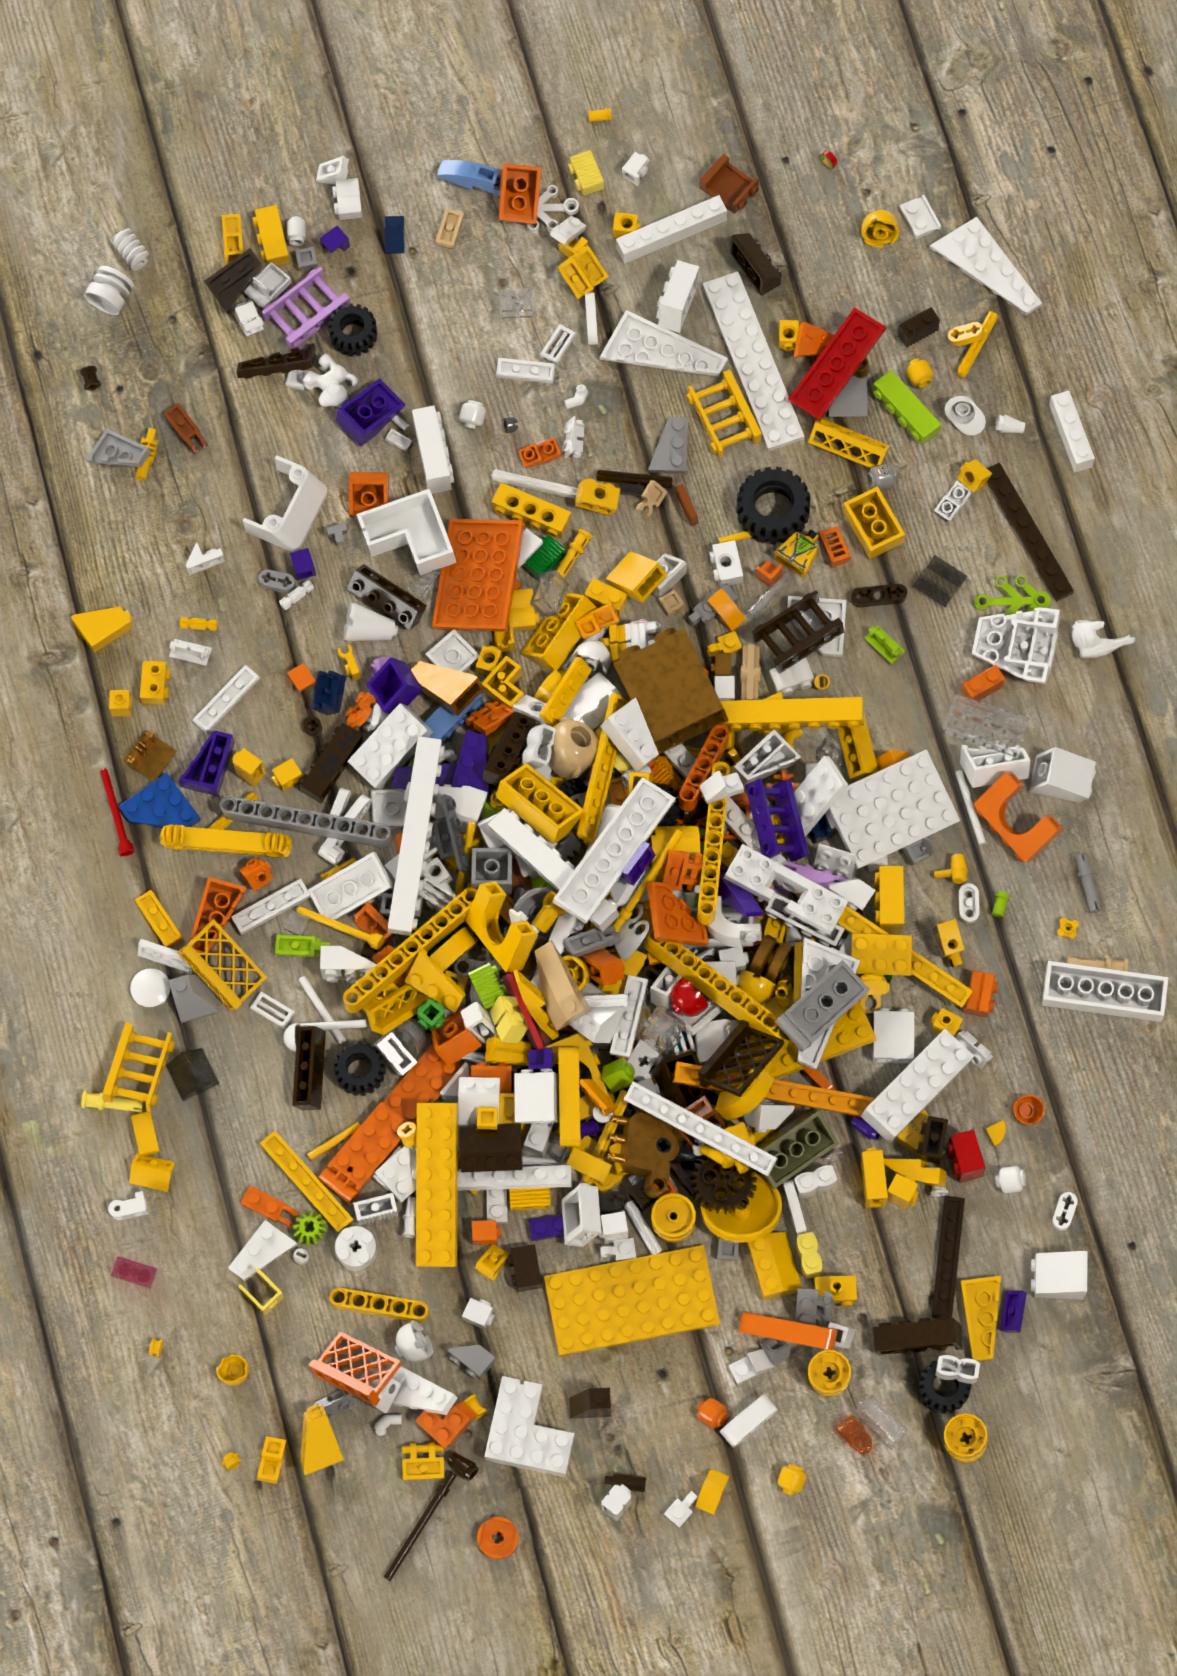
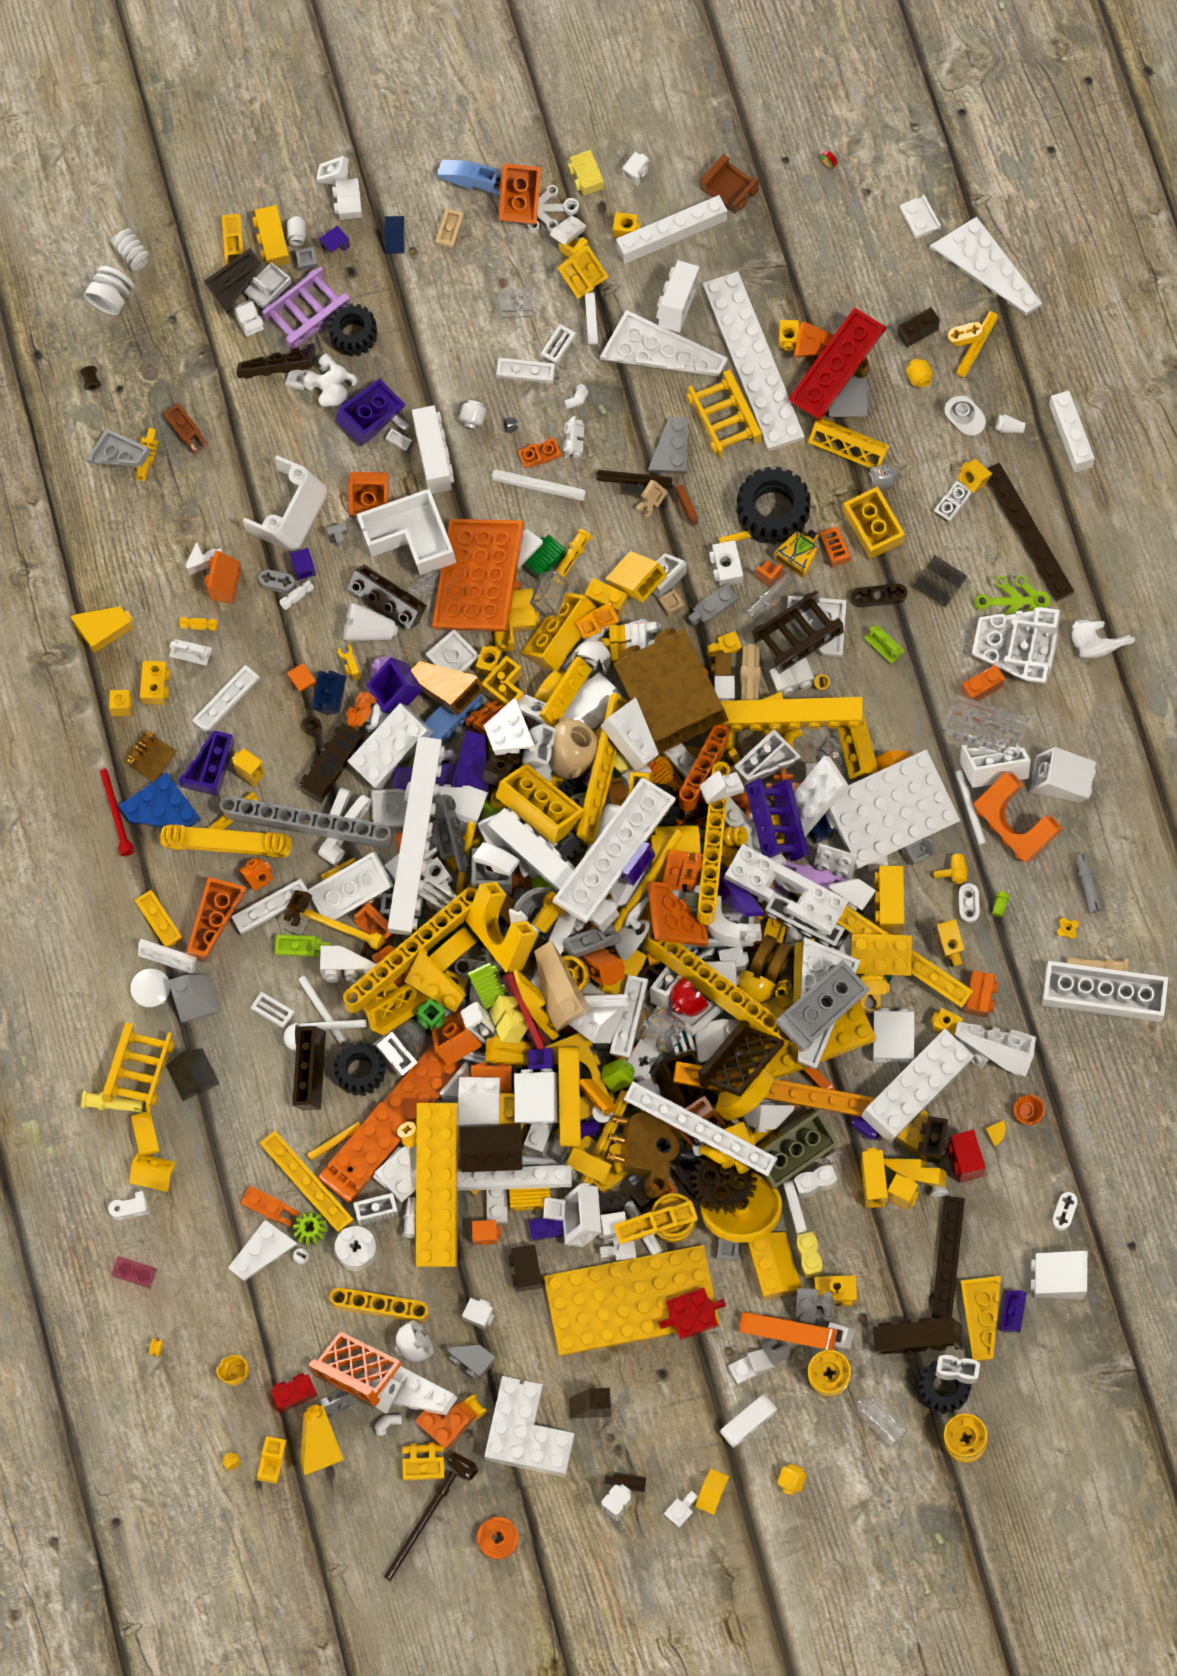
yellow fence [177,919,267,1011] -> none
light yellow piece [238,1268,284,1316] -> none
yellow brick [271,758,303,792] -> none
yellow slope [475,1244,510,1281] -> none
yellow plate [477,1107,498,1130] -> none
yellow brick [491,482,572,539] -> none
yellow brick [575,478,620,516] -> none
yellow pin [588,107,612,122] -> none
orange head [697,1398,729,1429] -> none
light orange slope [707,588,746,632] -> none
dark brown slope [730,233,782,296] -> none
clear orange piece [836,1414,872,1455] -> none
yellow cylinder [861,210,900,248] -> none
lime brick [873,370,941,445] -> none
white head [995,1166,1026,1193] -> none
none -> orange slope [205,550,241,604]
none -> red brick [270,1373,318,1413]
none -> dark brown plate [284,890,312,927]
none -> white slope [473,842,520,876]
none -> white wing [484,698,536,755]
none -> white tile [543,1198,566,1221]
none -> yellow slope [613,1200,698,1245]
none -> white bar [625,896,649,929]
none -> red plate [658,1287,726,1340]
none -> yellow wheel [724,826,748,846]
none -> white wedge [955,1022,1036,1077]

